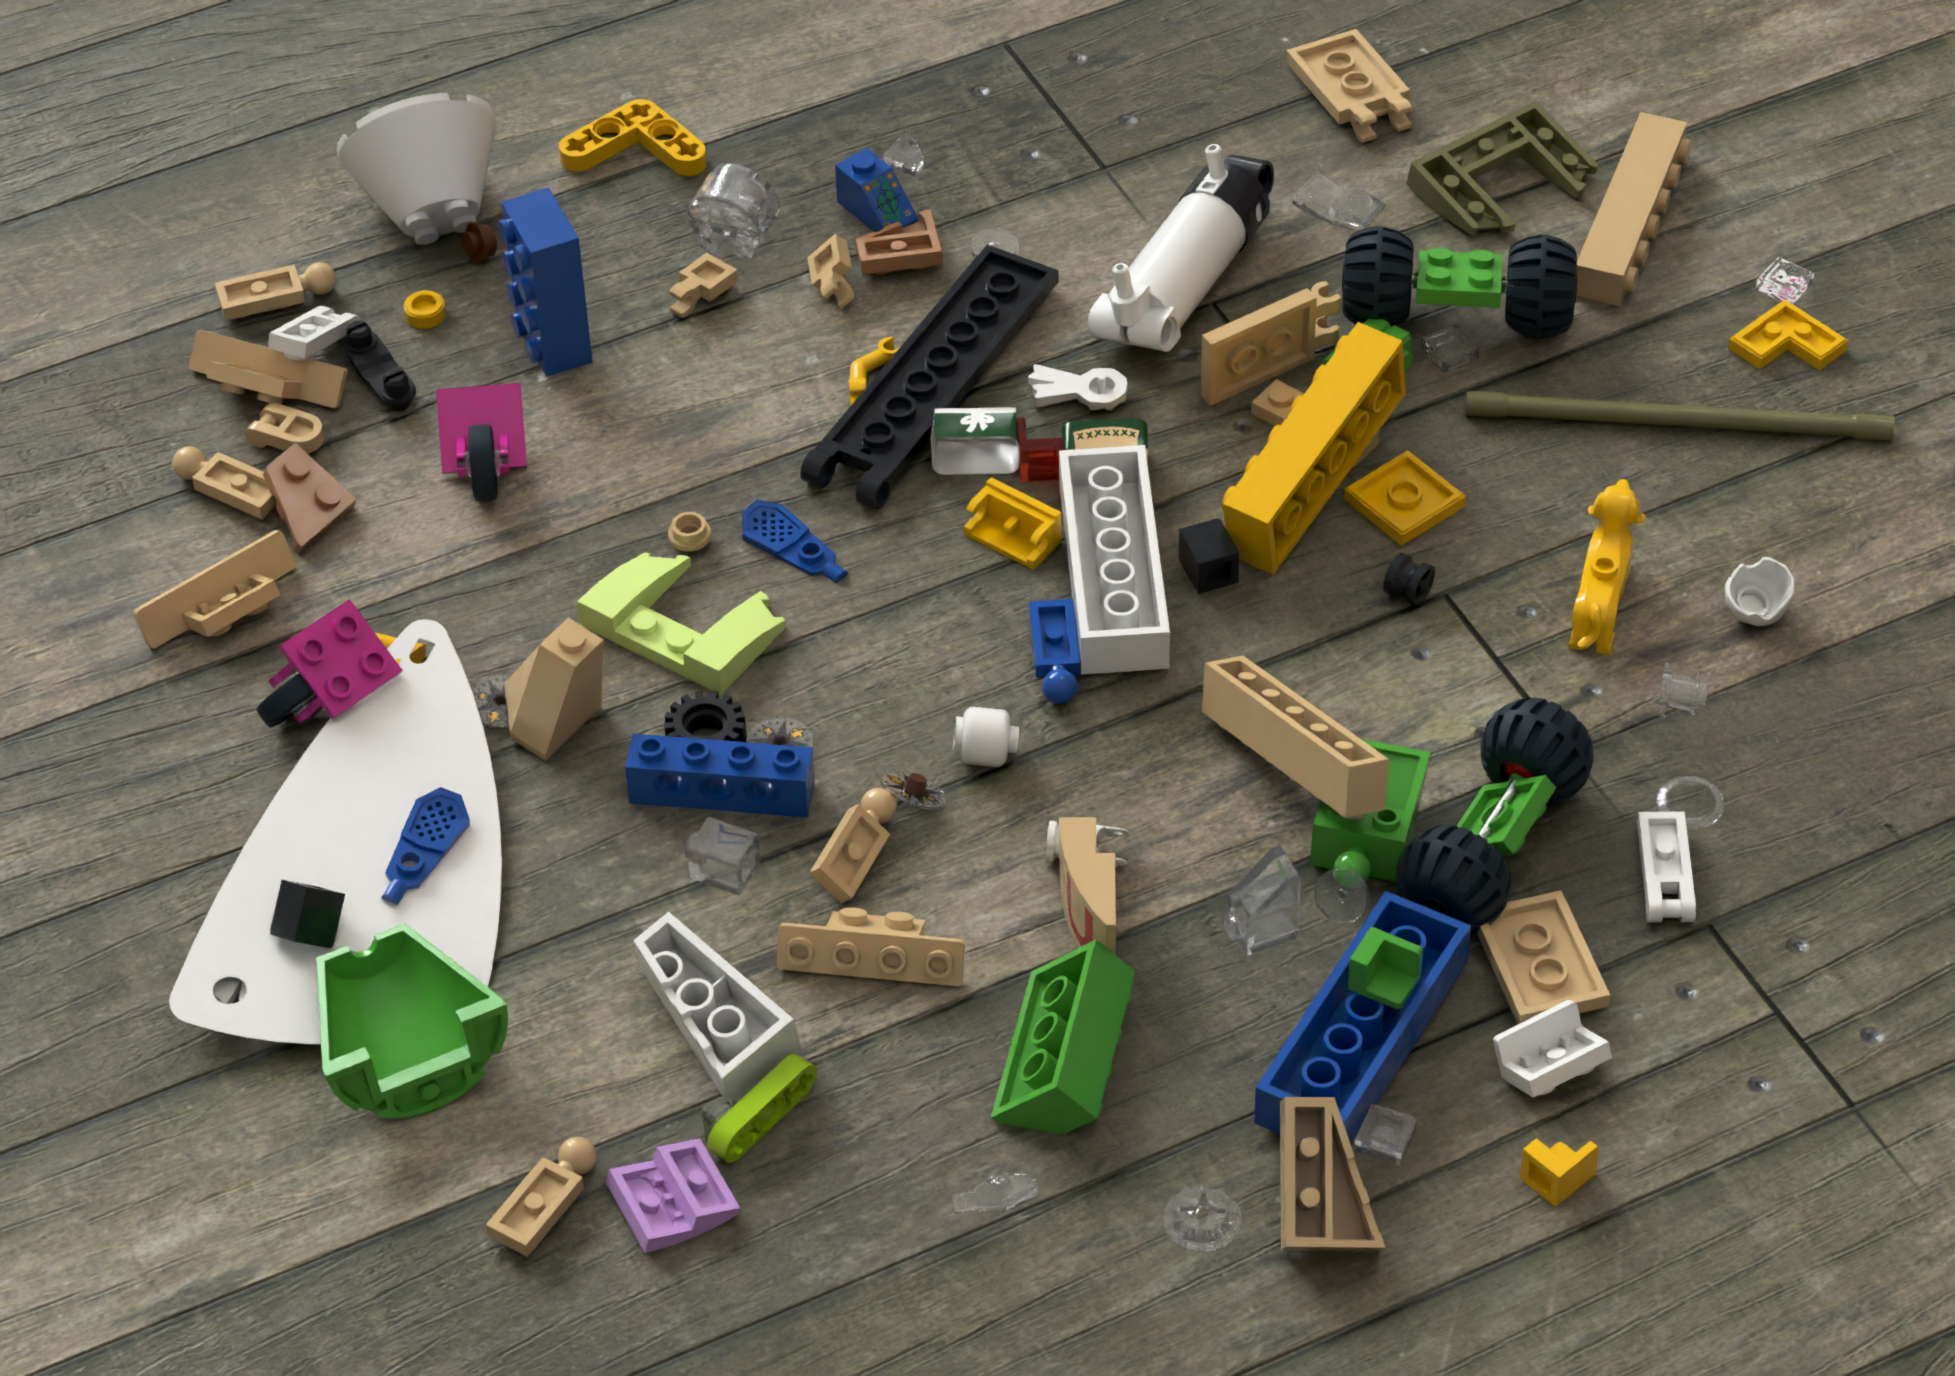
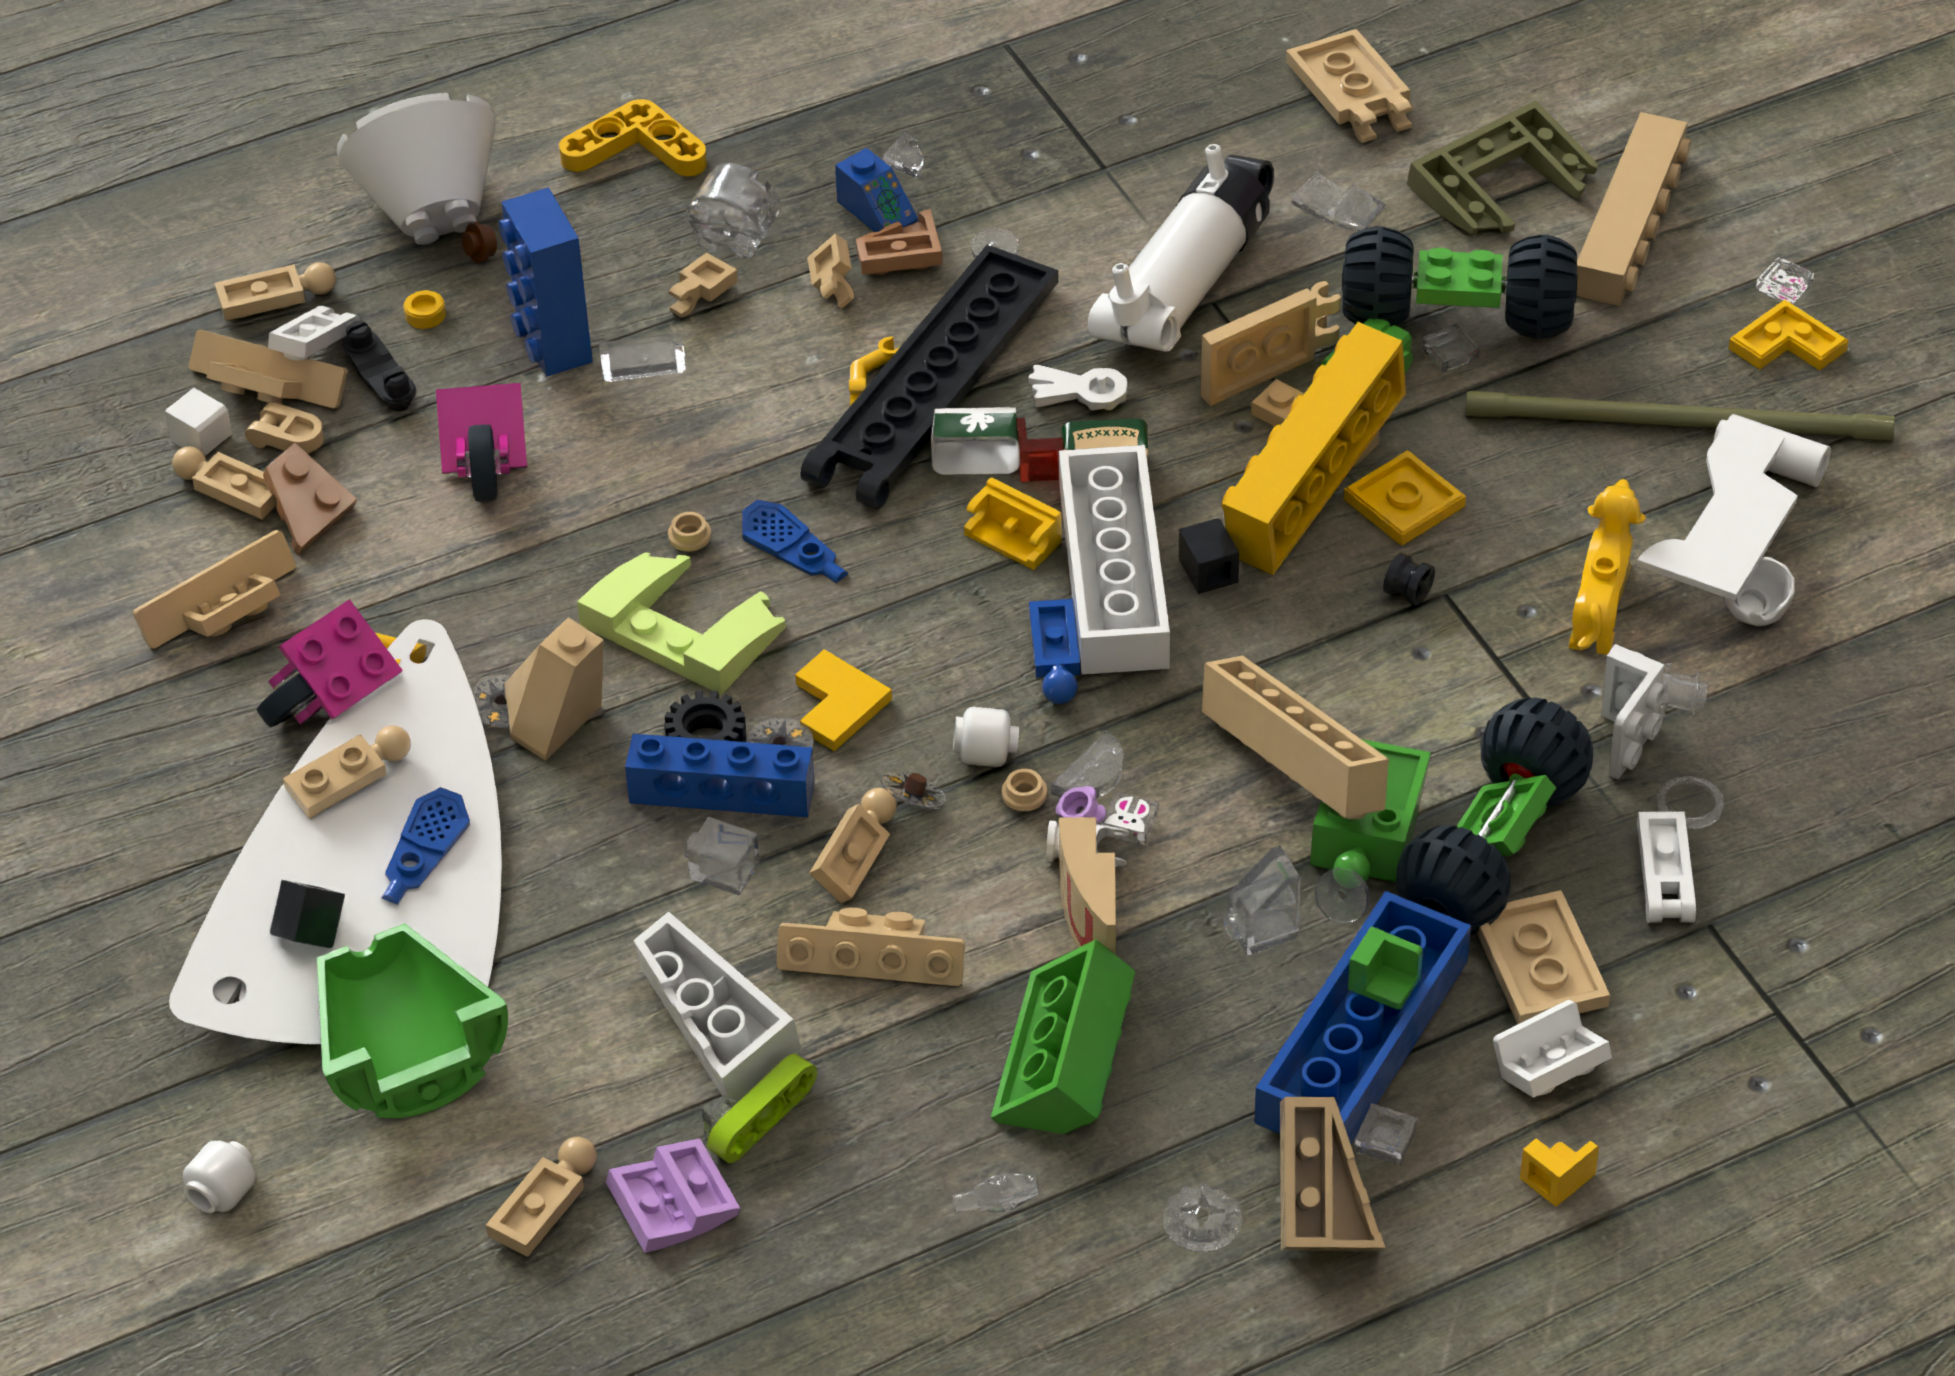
none -> white piece [165,388,232,456]
none -> white head [183,1140,256,1213]
none -> tan plate [283,725,411,819]
none -> clear slope [598,333,686,382]
none -> yellow tile [795,649,892,752]
none -> tan plate [1002,769,1047,811]
none -> clear tile [1051,730,1124,798]
none -> lavender plate [1056,786,1106,823]
none -> tile [1101,791,1159,845]
none -> white bracket [1601,644,1667,780]
none -> white door [1636,414,1831,601]

